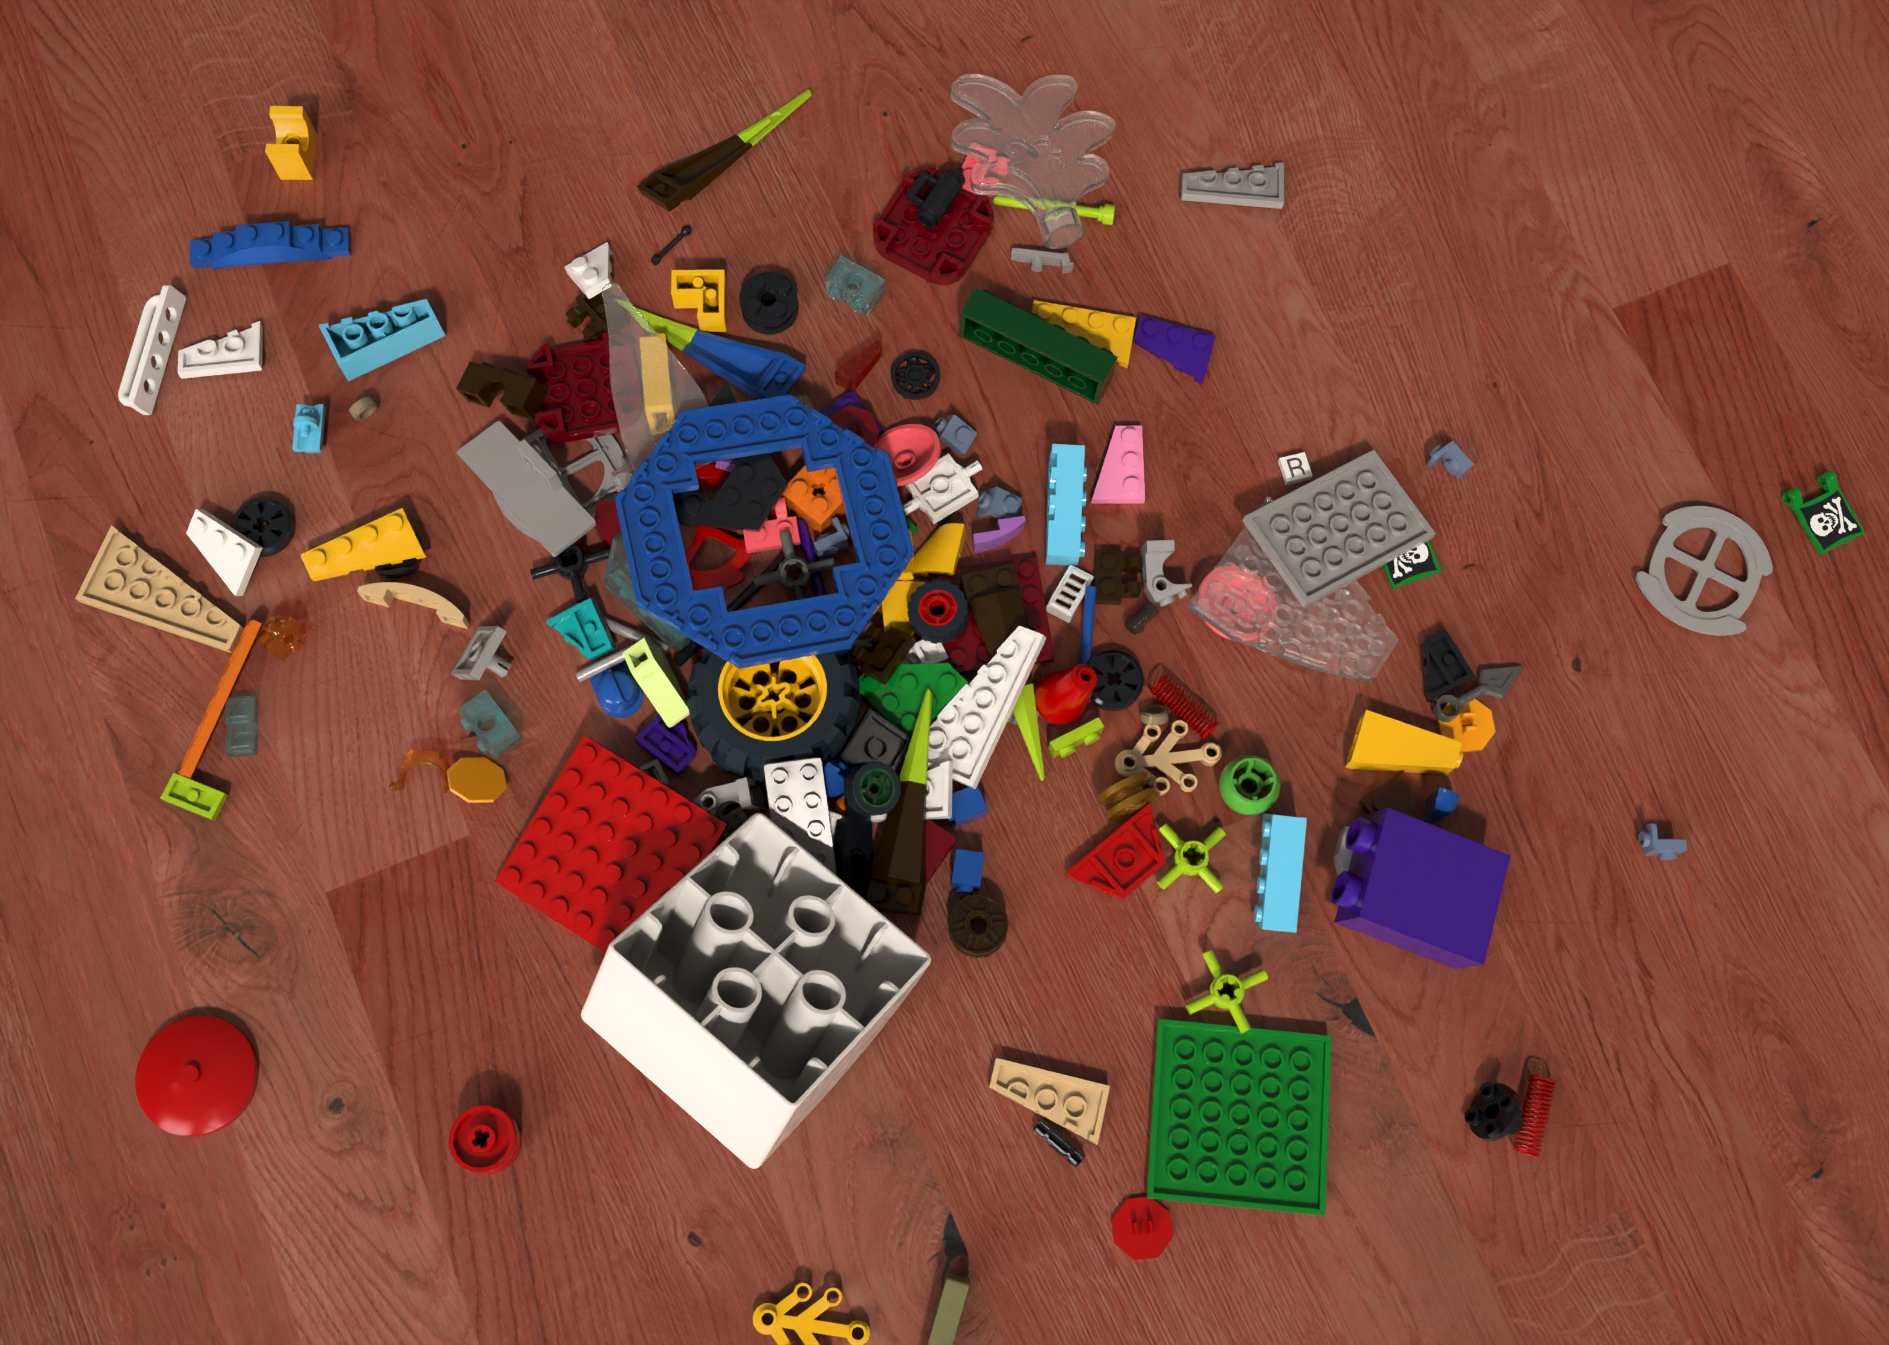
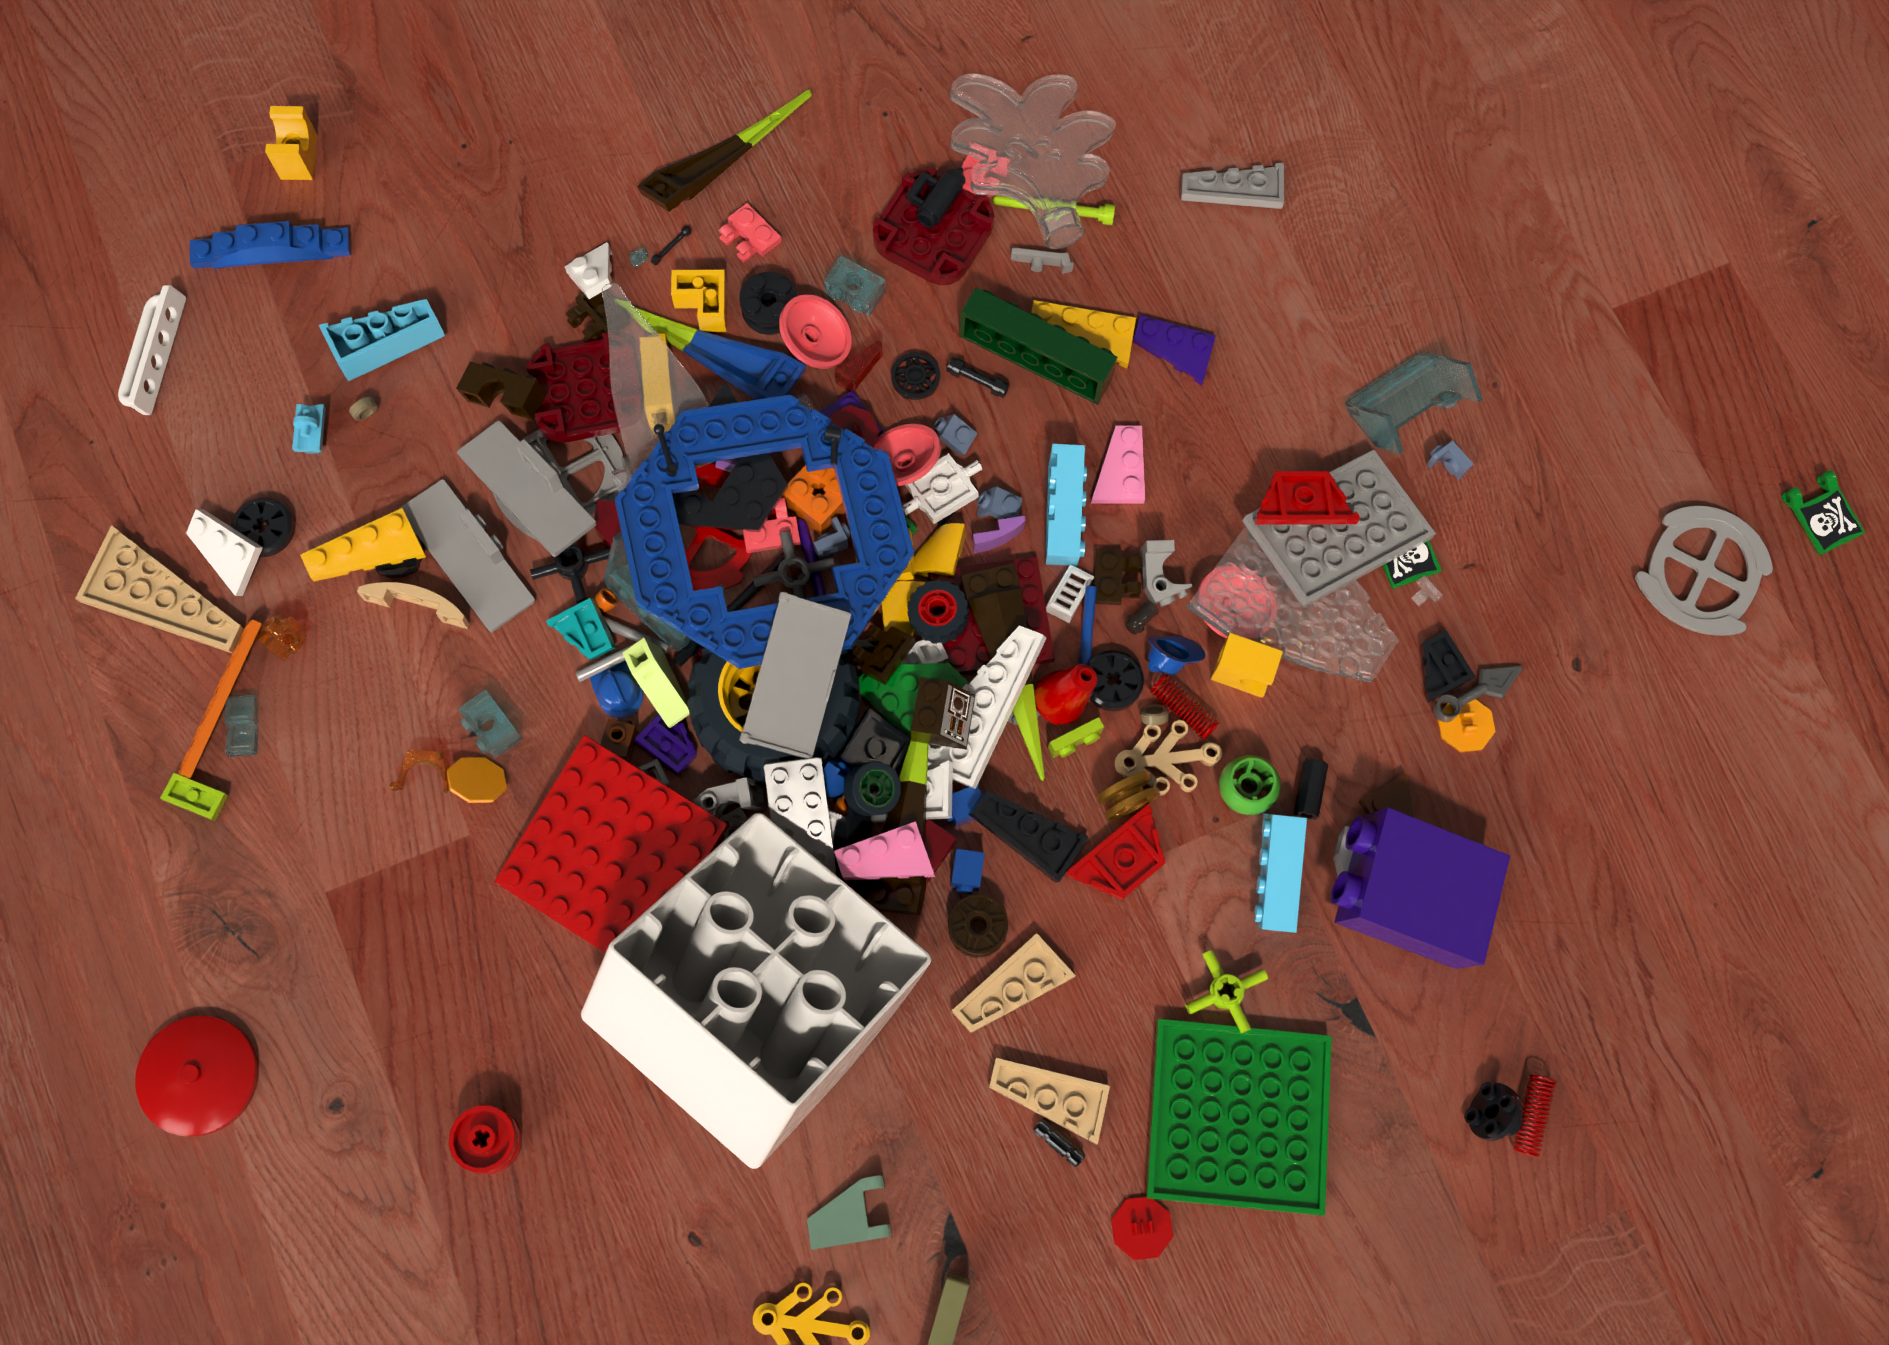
white wing [177,321,263,379] -> none
light grey tile [451,626,512,680] -> none
lime bar [1156,823,1226,894] -> none
white tile [1278,452,1313,485] -> none
yellow slope [1345,710,1463,775] -> none
blue brick [1424,787,1460,824] -> none
sand blue bracket [1638,823,1687,860] -> none
none -> light grey bracket [399,480,535,633]
none -> orange hinge [594,588,618,612]
none -> reddish brown brick [601,718,639,762]
none -> clear light blue rock [629,248,648,268]
none -> black hinge [654,424,677,477]
none -> coral plate [719,203,781,263]
none -> light grey door [739,592,851,759]
none -> coral dish [779,294,852,369]
none -> sand green flag [807,1175,892,1250]
none -> black hand [824,425,841,465]
none -> bright pink wing [834,821,935,880]
none -> dark brown slope [911,677,975,750]
none -> black bar [947,357,1010,398]
none -> tan wing [952,933,1076,1033]
none -> black wing [968,791,1089,883]
none -> blue piece [1148,636,1205,675]
none -> yellow piece [1211,633,1283,698]
none -> red wing [1254,471,1360,525]
none -> black axle [1294,759,1329,820]
none -> clear light blue windscreen [1345,353,1483,454]
none -> clear tile [1411,575,1443,607]

